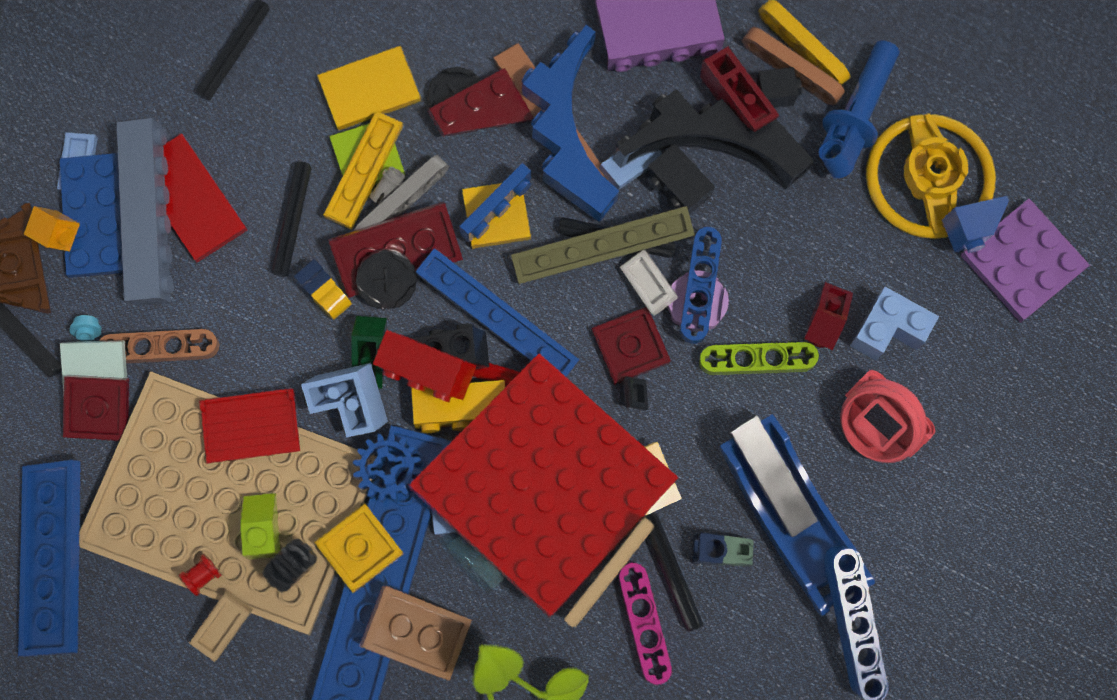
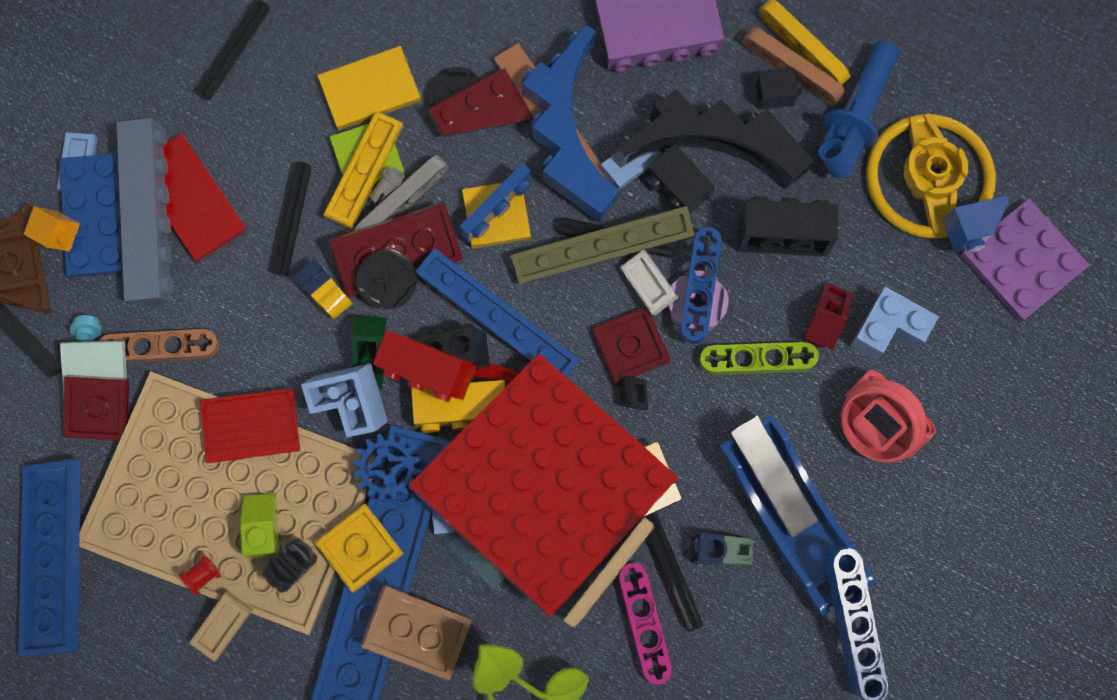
dark red slope [700,46,779,132] -> none
none -> black brick [738,196,838,257]

